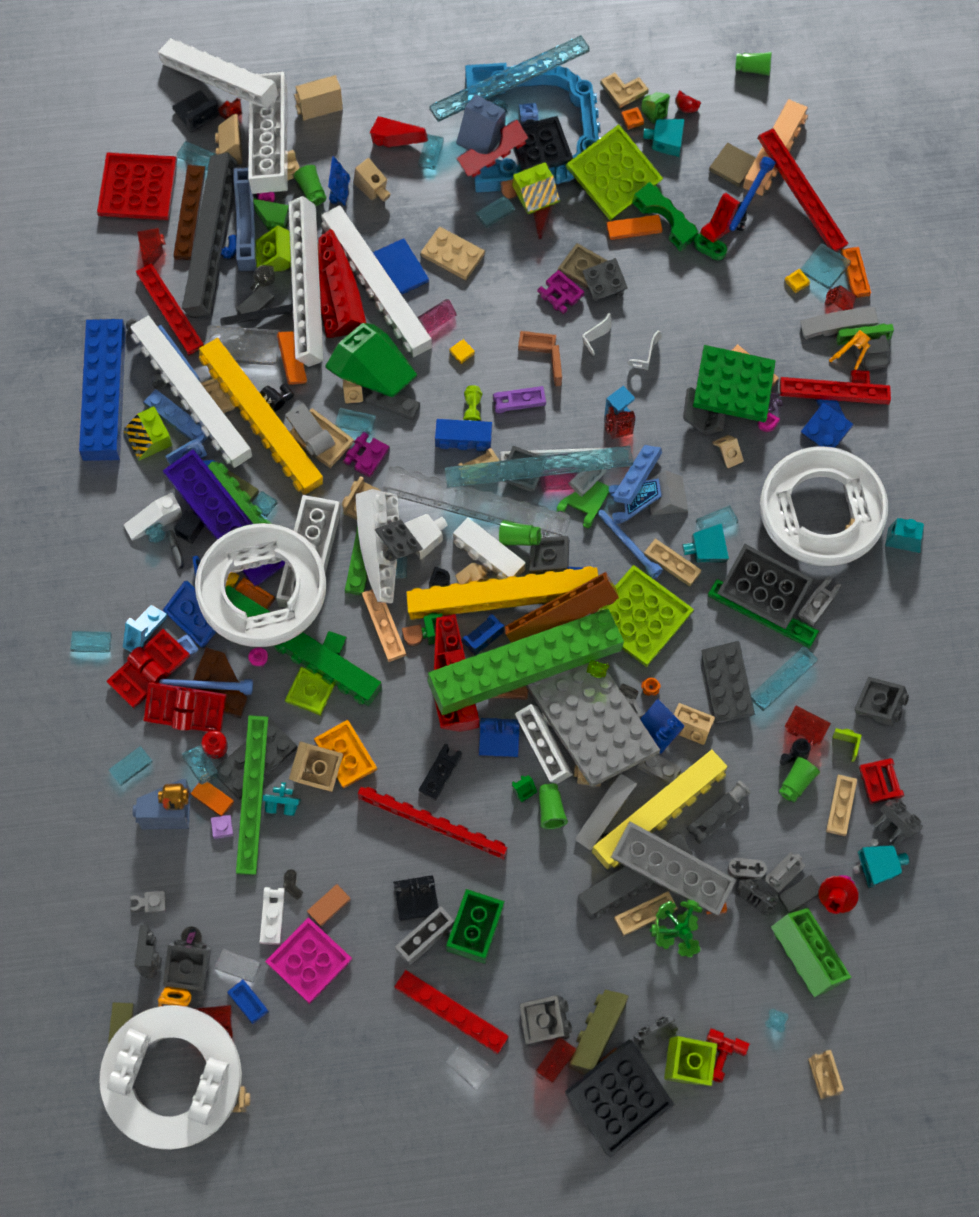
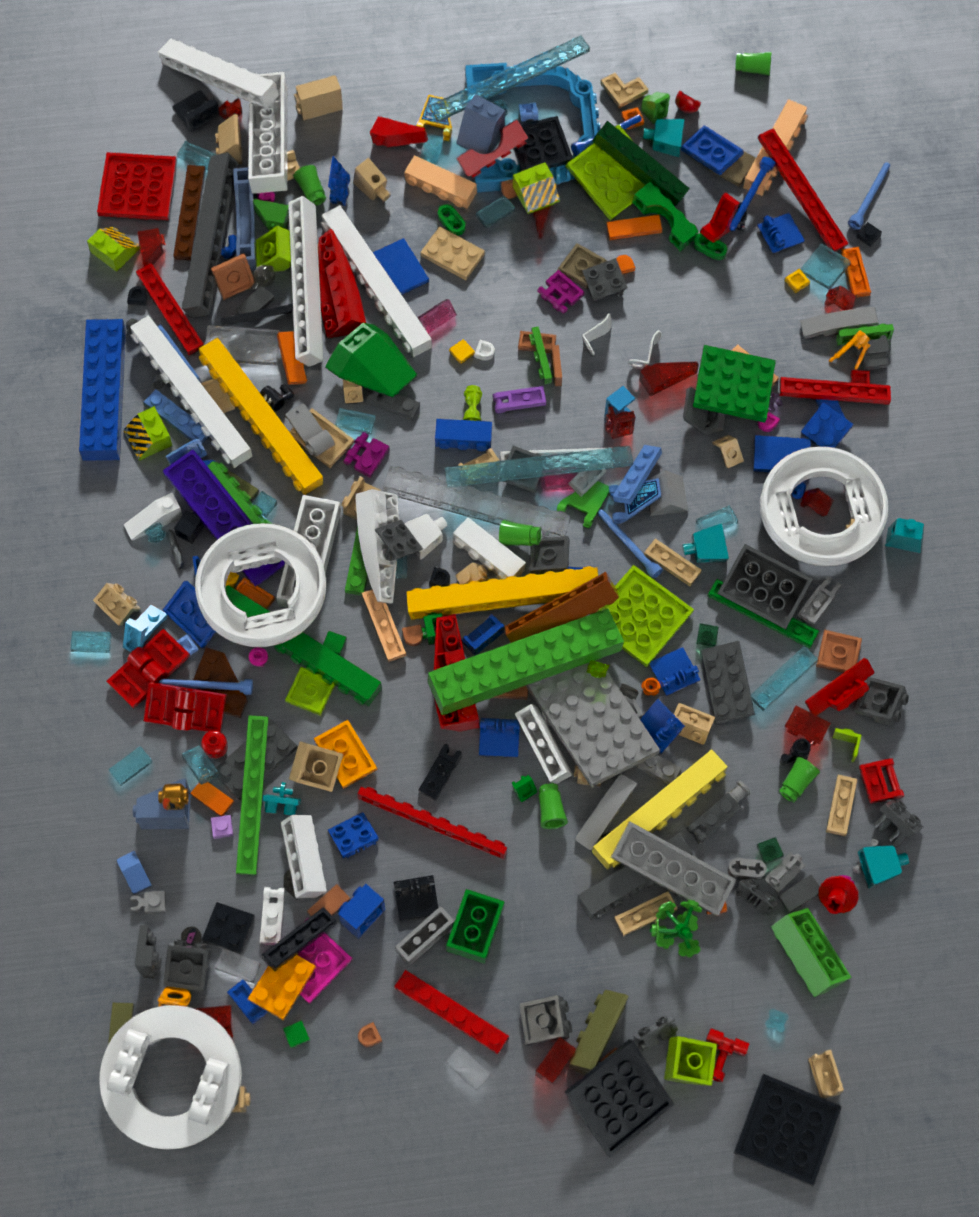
none -> lime slope [87,227,141,272]
none -> tan bracket [93,583,141,626]
none -> medium blue slope [116,850,152,895]
none -> black tile [127,286,147,306]
none -> black plate [202,902,255,954]
none -> nougat tile [211,253,256,300]
none -> light orange plate [248,955,316,1021]
none -> black tile [261,907,337,972]
none -> white brick [281,815,327,898]
none -> green tile [283,1021,310,1049]
none -> blue hinge [328,812,379,859]
none -> blue brick [338,884,386,939]
none -> nougat tile [358,1022,382,1047]
none -> light nougat brick [404,155,477,209]
none -> flag [416,95,452,141]
none -> green plate [438,204,466,236]
none -> white tile [474,340,495,361]
none -> bright green plate [529,326,552,384]
none -> blue piece [571,115,642,156]
none -> dark green brick [592,120,690,207]
none -> orange tile [616,255,635,274]
none -> clear red slope [639,361,699,397]
none -> blue hinge [649,647,701,696]
none -> blue tile [681,125,744,175]
none -> clear green plate [696,623,719,647]
none -> black plate [734,1074,842,1187]
none -> blue tile [753,435,811,472]
none -> blue hinge [757,213,805,253]
none -> clear green plate [757,837,784,864]
none -> blue arm [791,481,806,499]
none -> clear red bracket [800,488,834,517]
none -> red bracket [805,658,874,717]
none -> nougat tile [816,629,862,673]
none -> medium blue piece [848,162,890,230]
none -> black plate [856,222,882,247]

